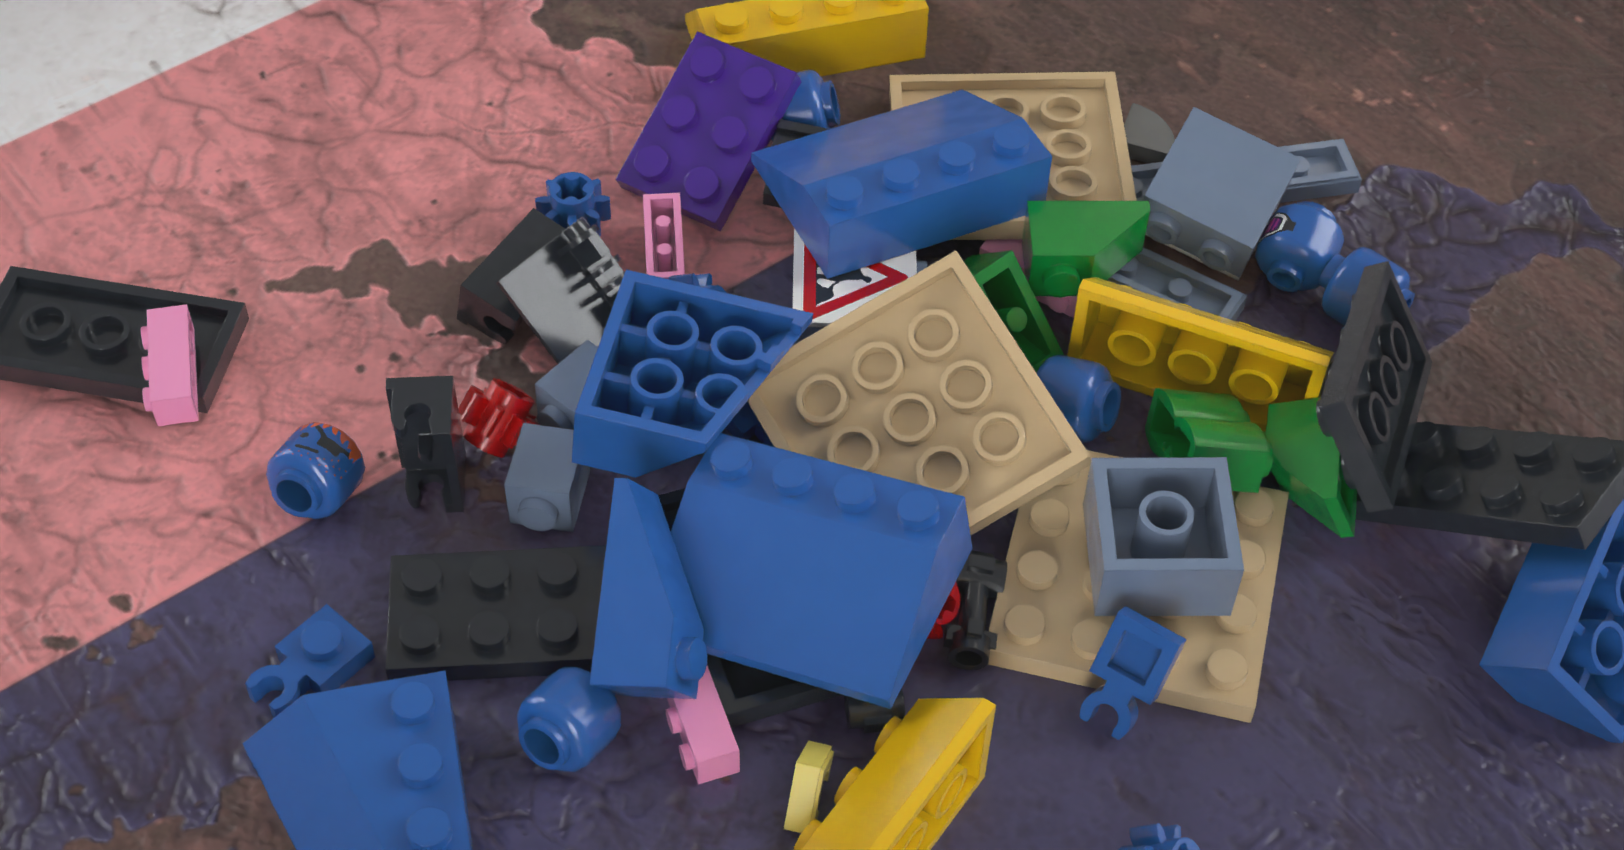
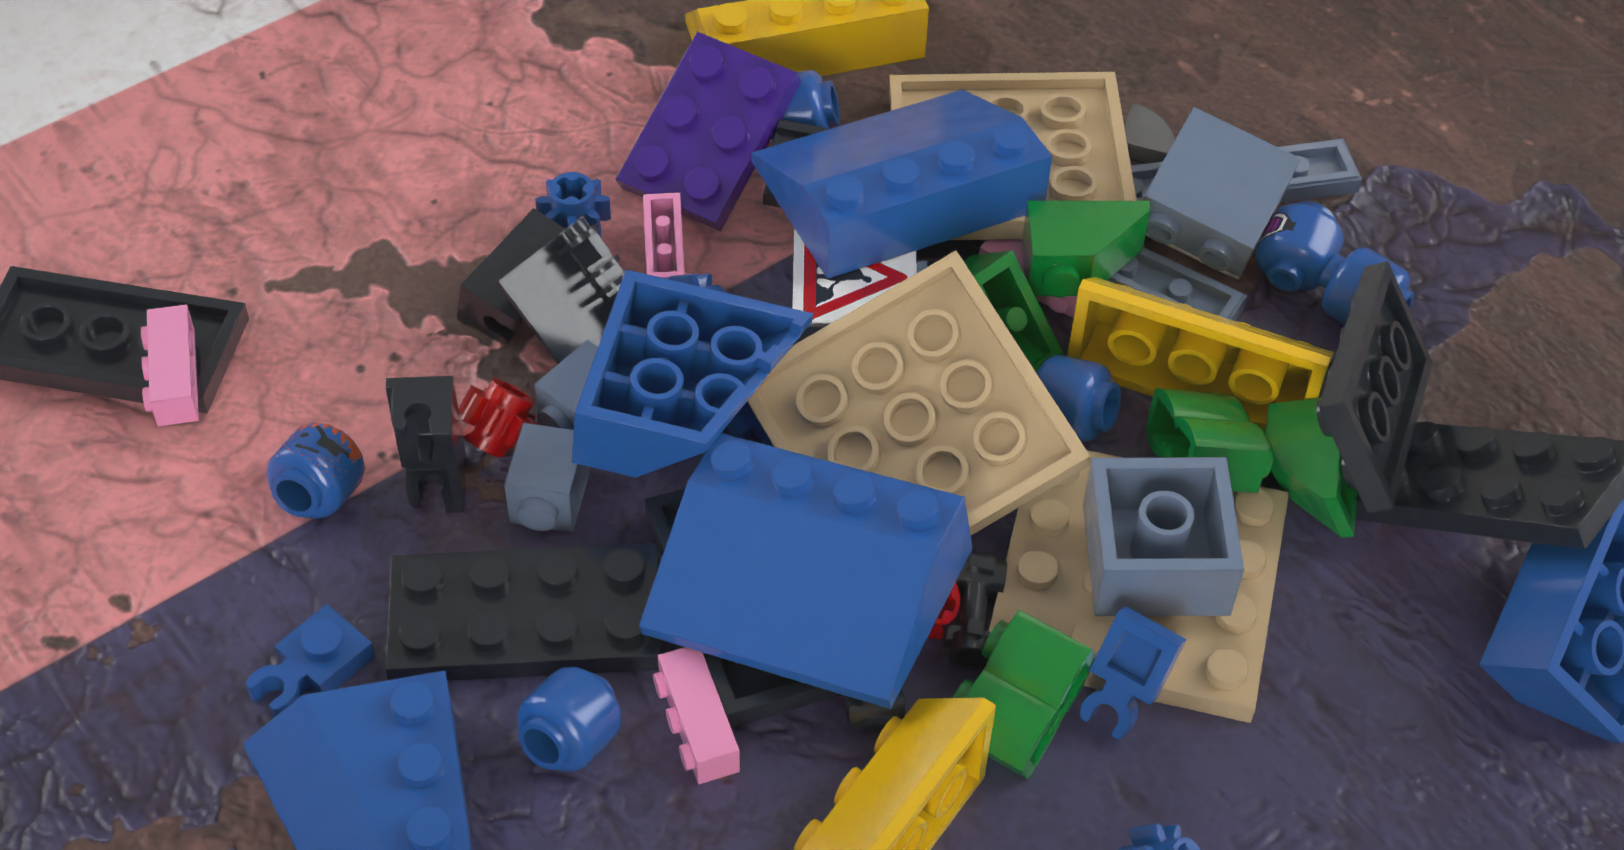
blue slope [589,478,707,699] -> none
light yellow tile [784,740,834,833] -> none
none -> green brick [953,610,1096,780]

